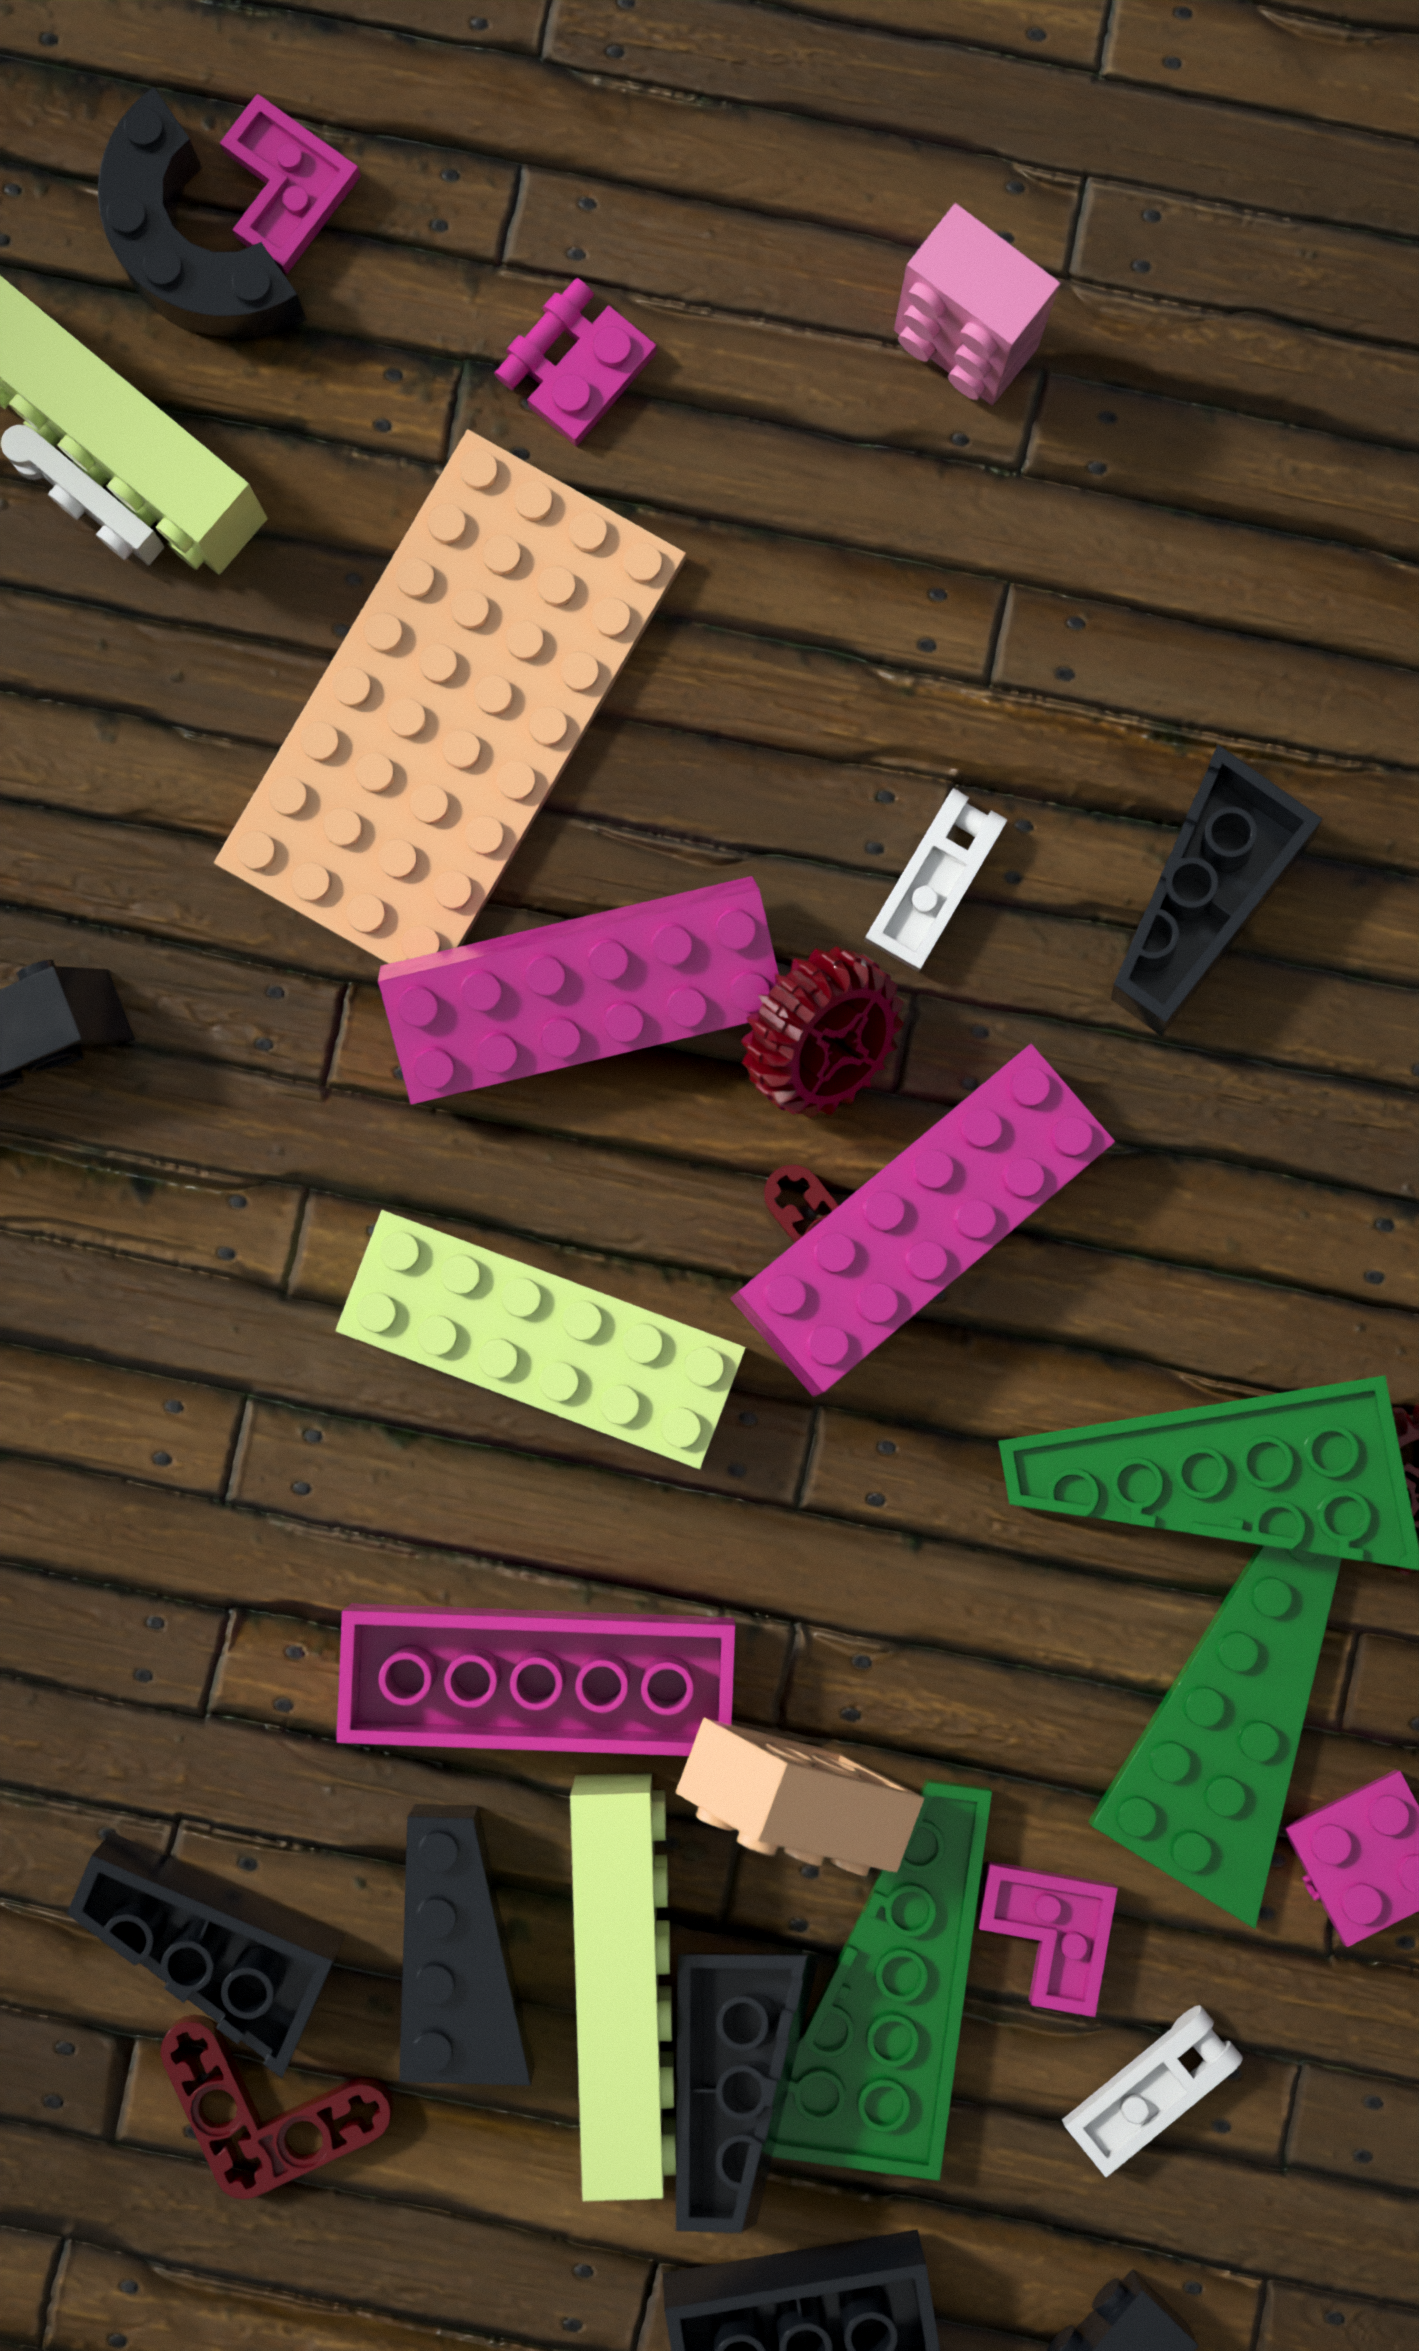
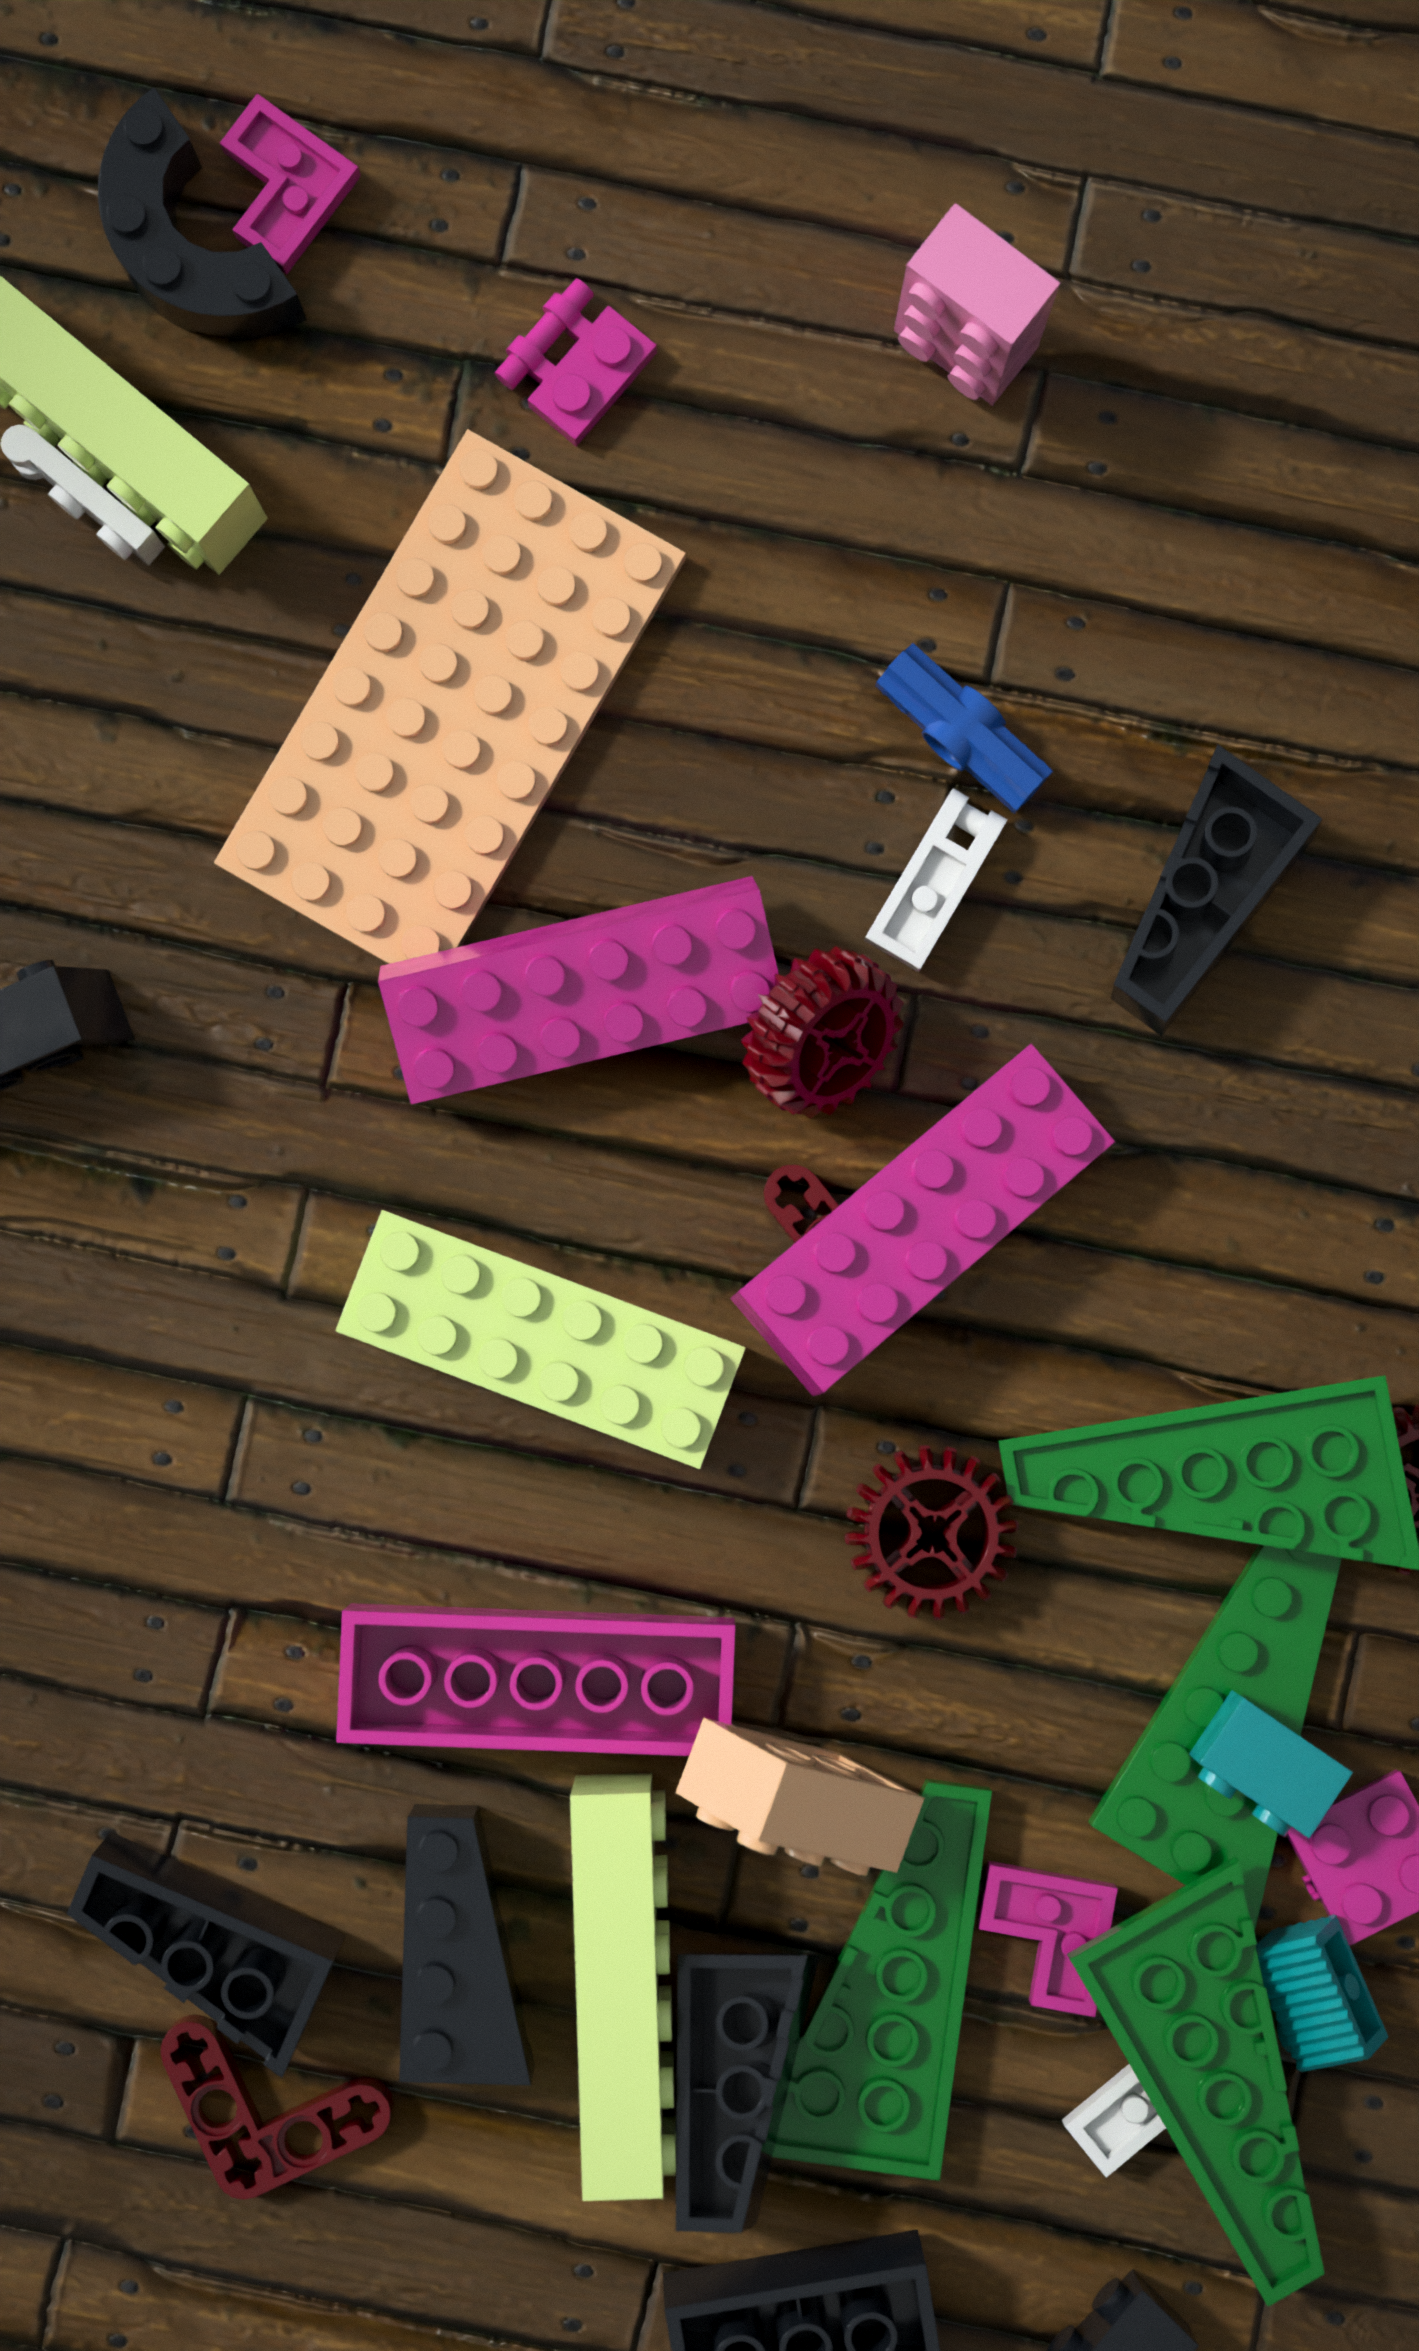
none -> dark red gear [844,1445,1019,1620]
none -> blue piece [875,643,1053,814]
none -> green wing [1067,1856,1325,2307]
none -> teal brick [1189,1690,1353,1838]
none -> teal brick [1256,1914,1389,2072]

